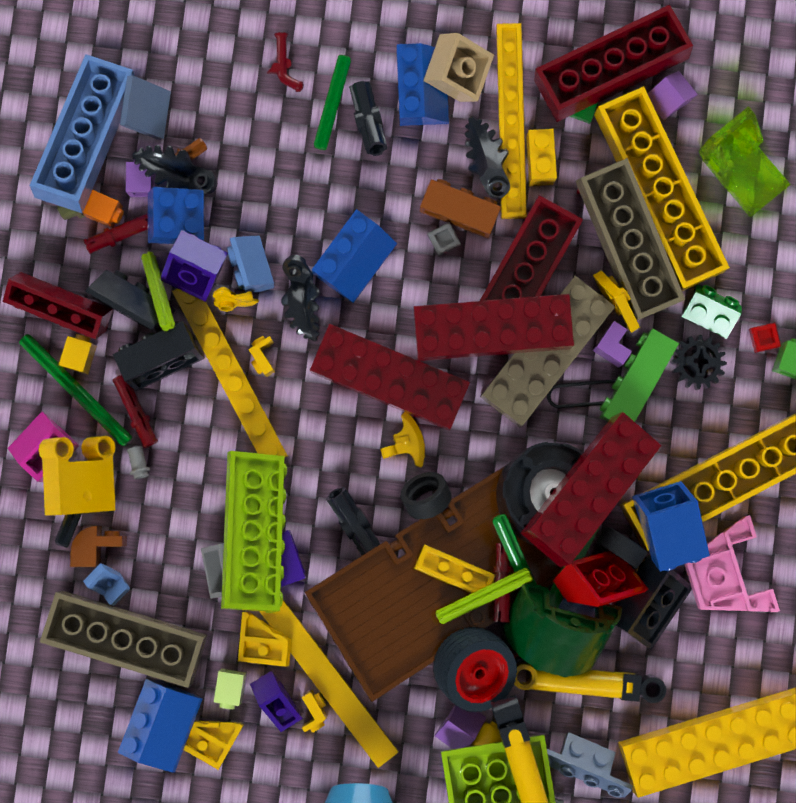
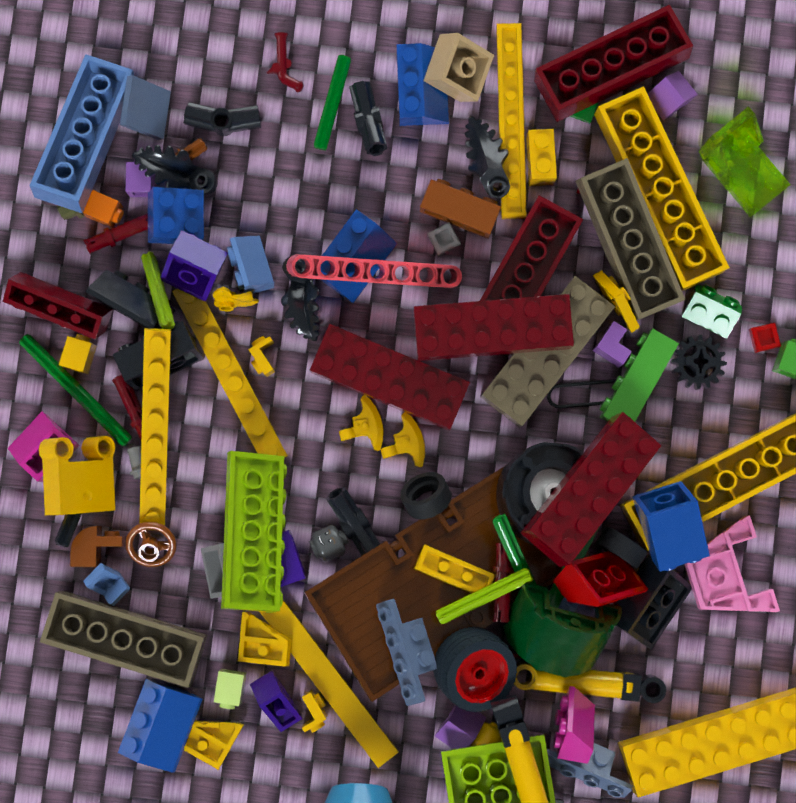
none -> dark orange piece [125,522,177,567]
none -> yellow plate [139,328,171,530]
none -> black piece [183,102,261,136]
none -> coral beam [286,254,462,288]
none -> dark grey head [309,525,348,563]
none -> yellow piece [339,395,383,451]
none -> sand blue bracket [376,599,437,706]
none -> dark pink slope [553,686,595,764]

